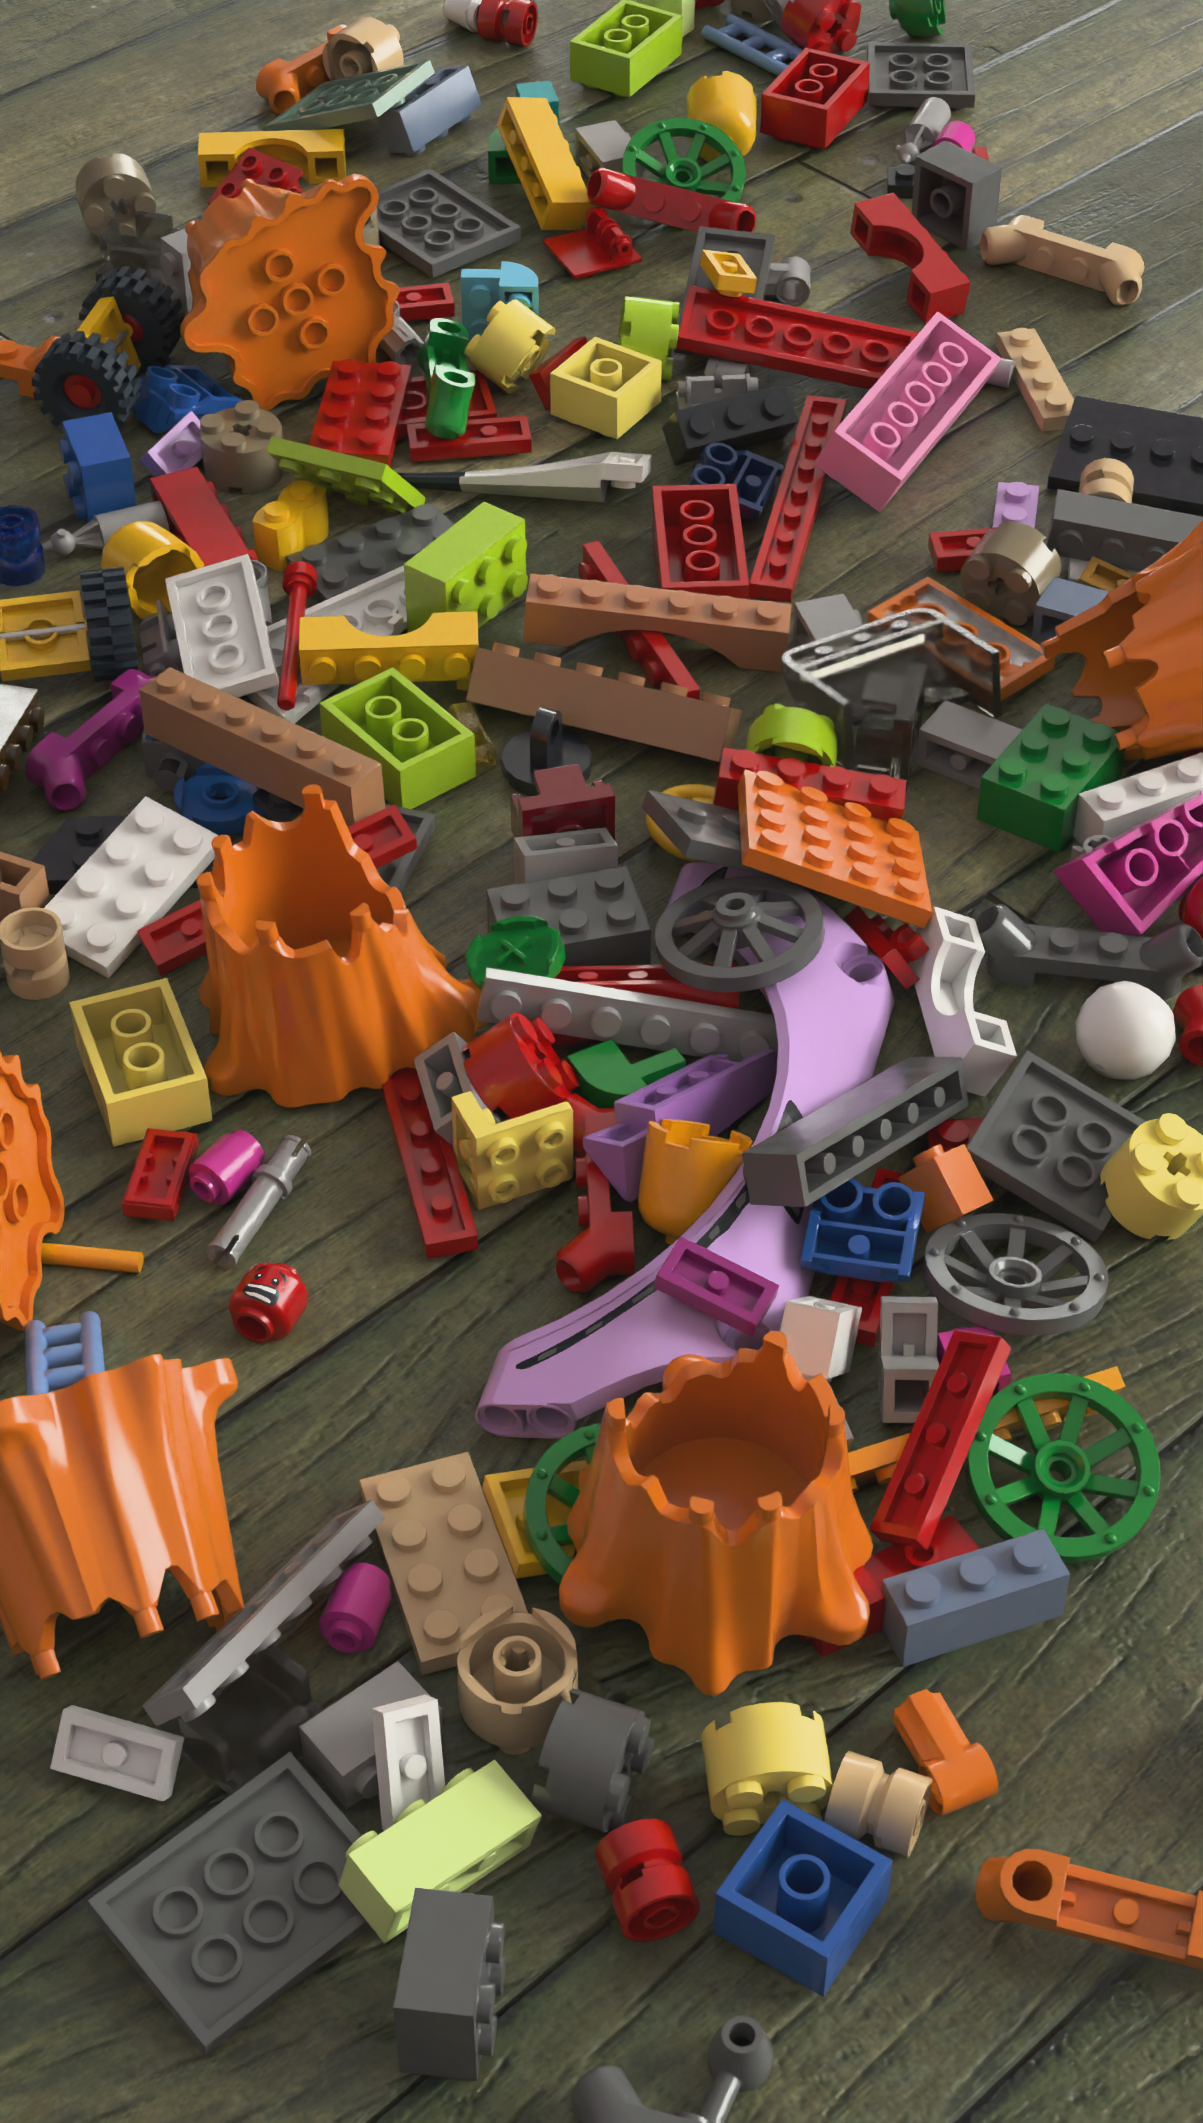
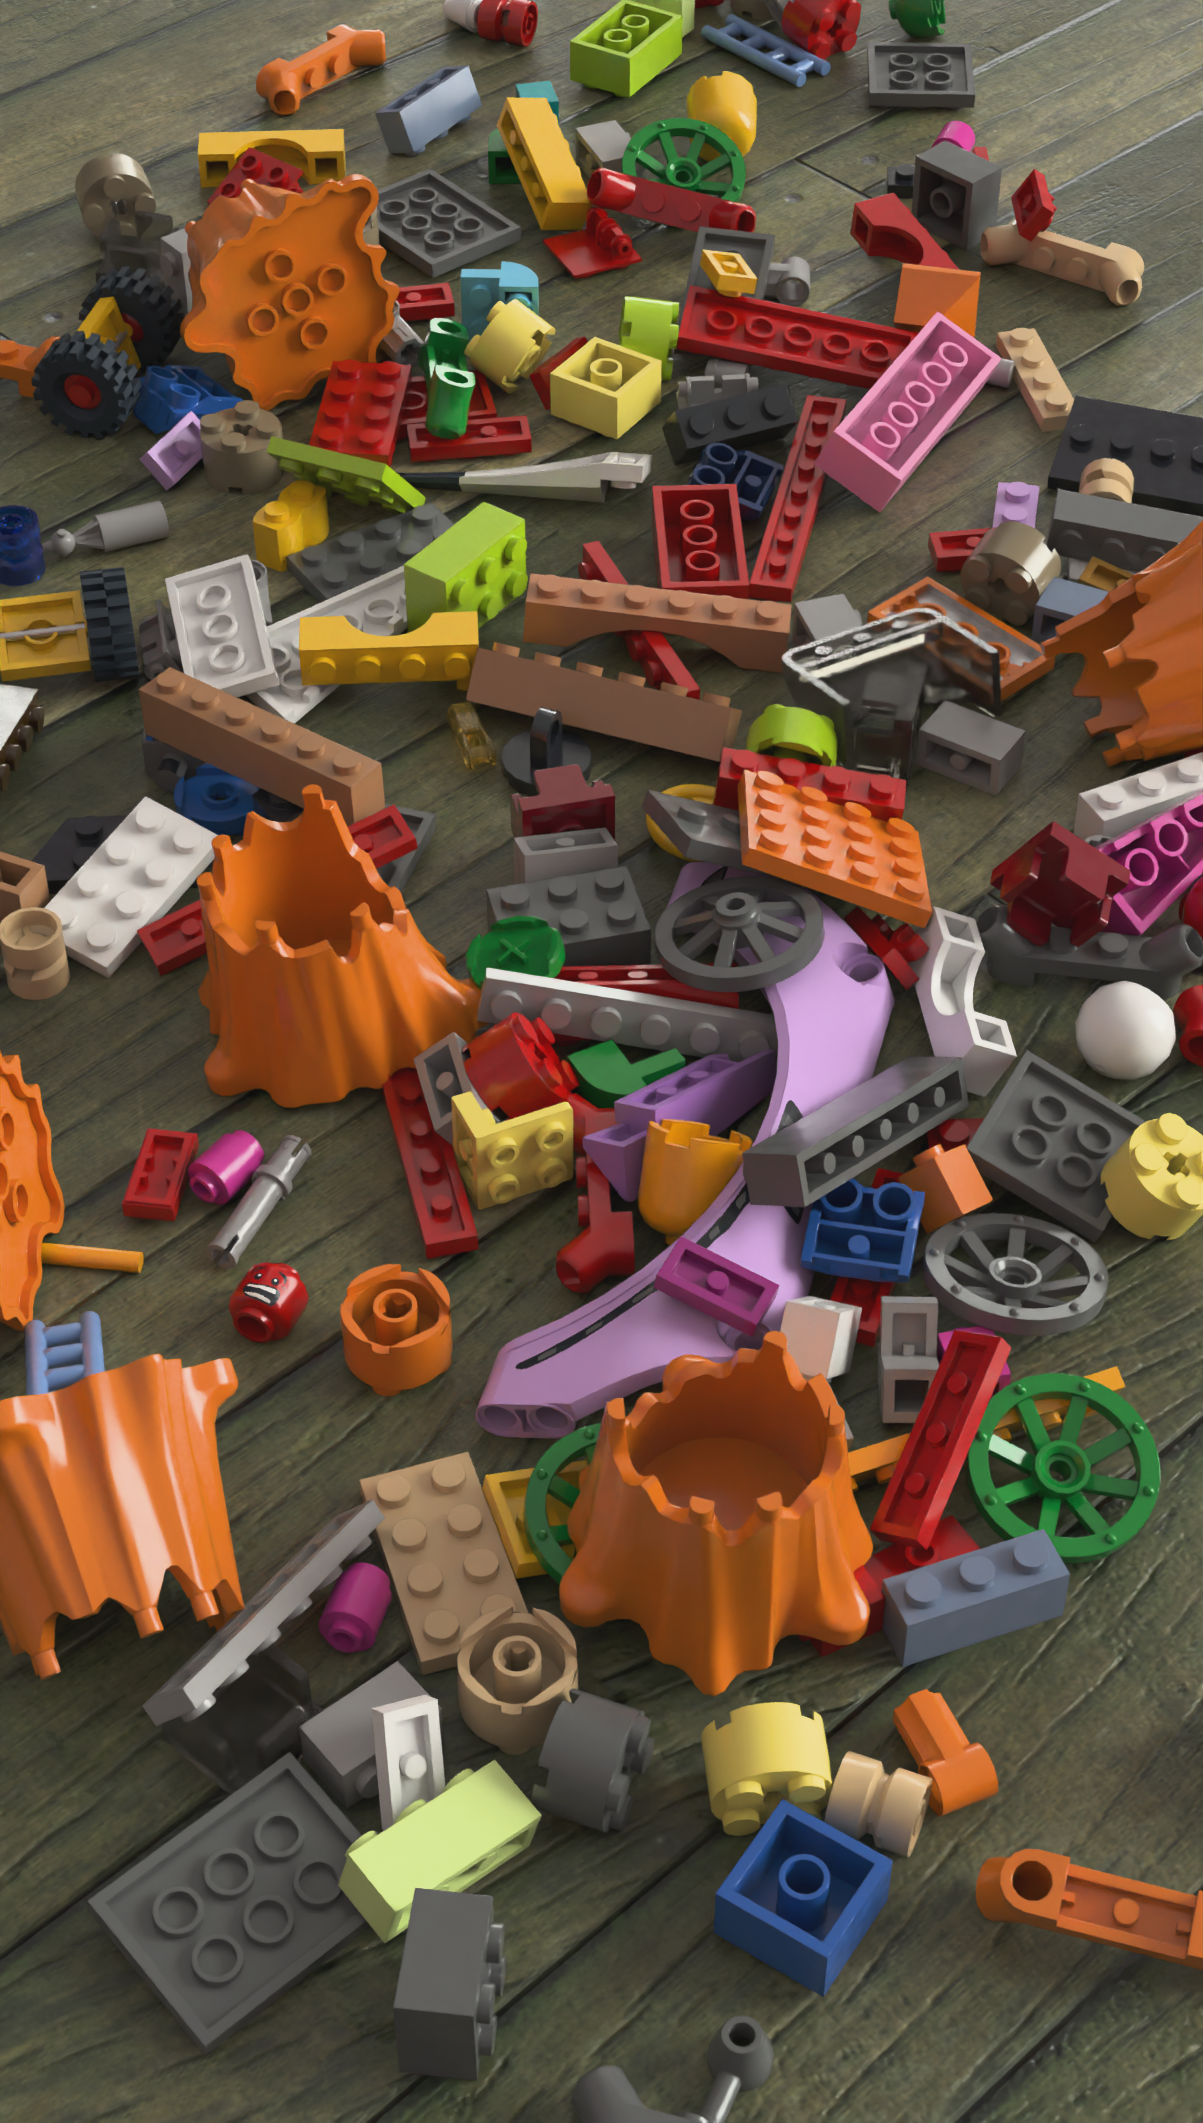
magenta plate [25,669,157,811] -> none
white plate [50,1705,184,1801] -> none
blue brick [58,412,137,524] -> none
light yellow brick [69,978,213,1147] -> none
yellow cylinder [100,521,204,620] -> none
red brick [150,467,258,567] -> none
sand green plate [265,59,435,131] -> none
red piece [277,561,318,711] -> none
lime brick [319,667,476,809] -> none
tan brick [323,17,404,81] -> none
red wheel [595,1819,700,1942] -> none
red brick [760,47,870,149] -> none
light grey wheel [895,97,951,165] -> none
green brick [977,703,1126,853] -> none
none -> orange brick [340,1264,453,1396]
none -> orange slope [894,263,981,338]
none -> dark red panel [990,821,1130,947]
none -> red plate [1011,169,1057,242]

